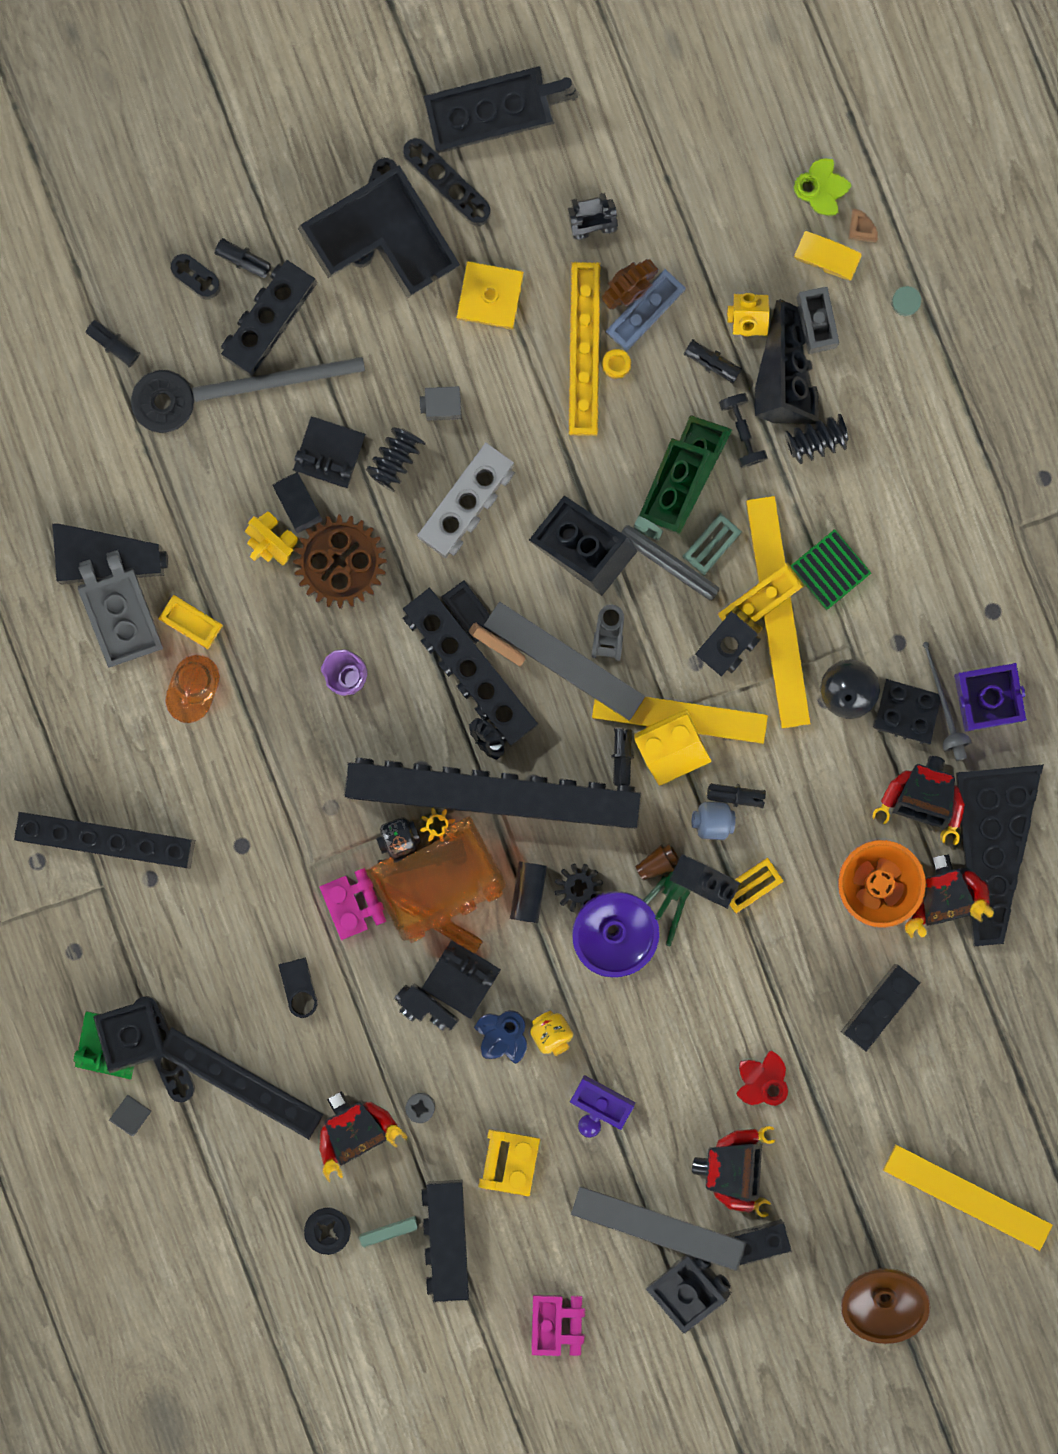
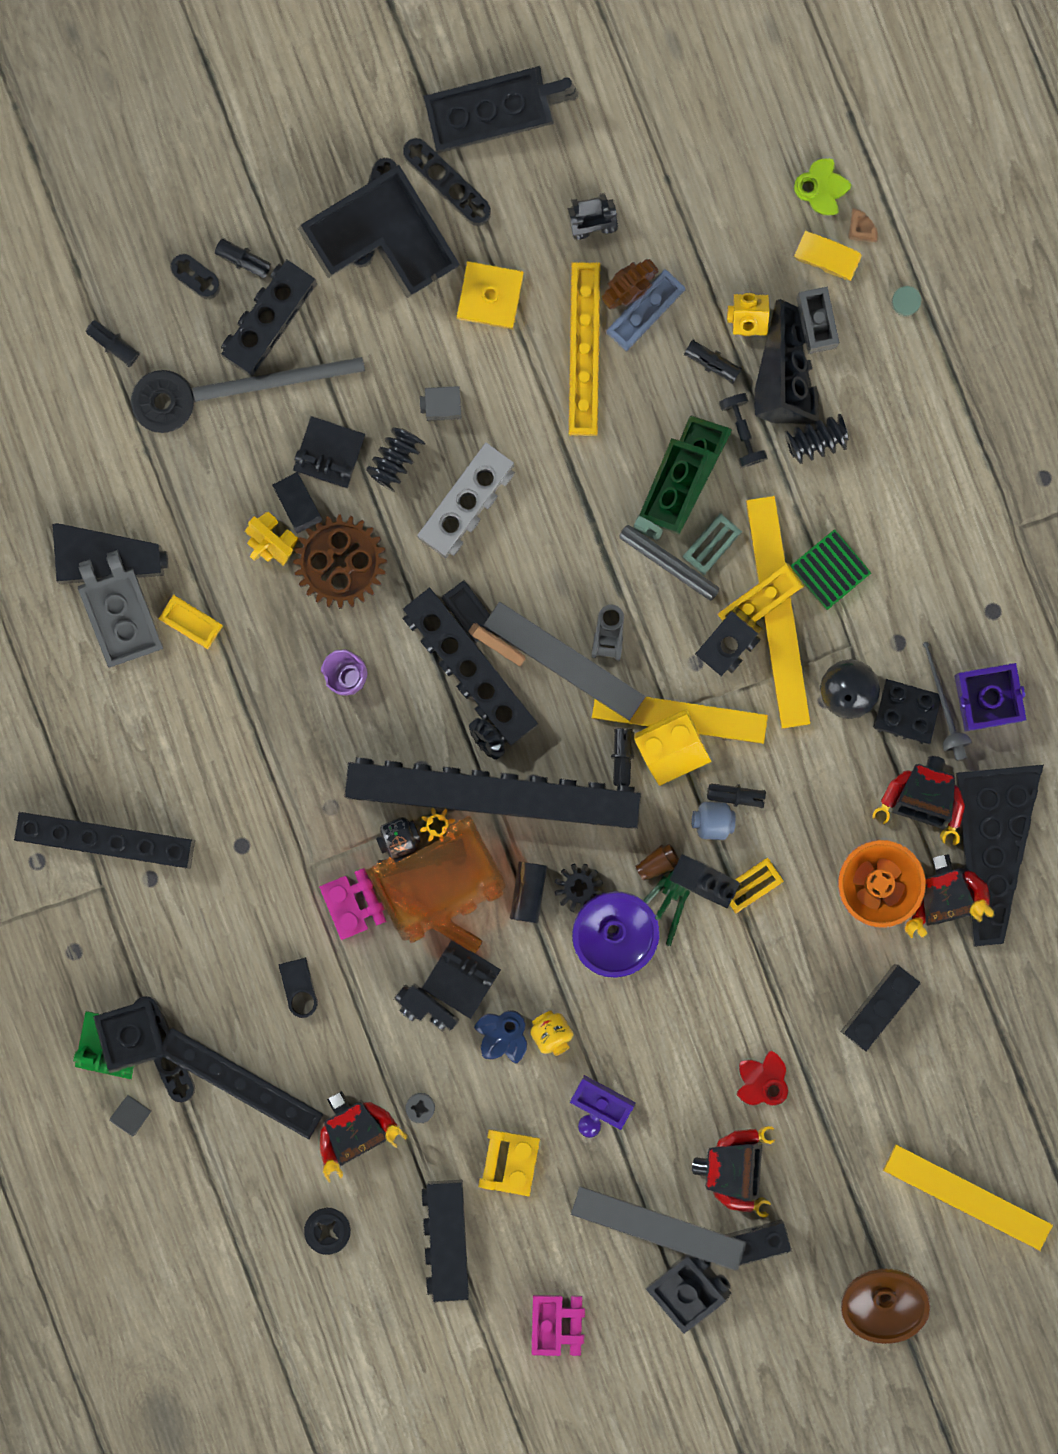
clear orange piece [165,655,220,723] -> none
sand green tile [359,1216,419,1247] -> none
black slope [529,495,637,596] -> none
yellow tile [602,349,631,379] -> none

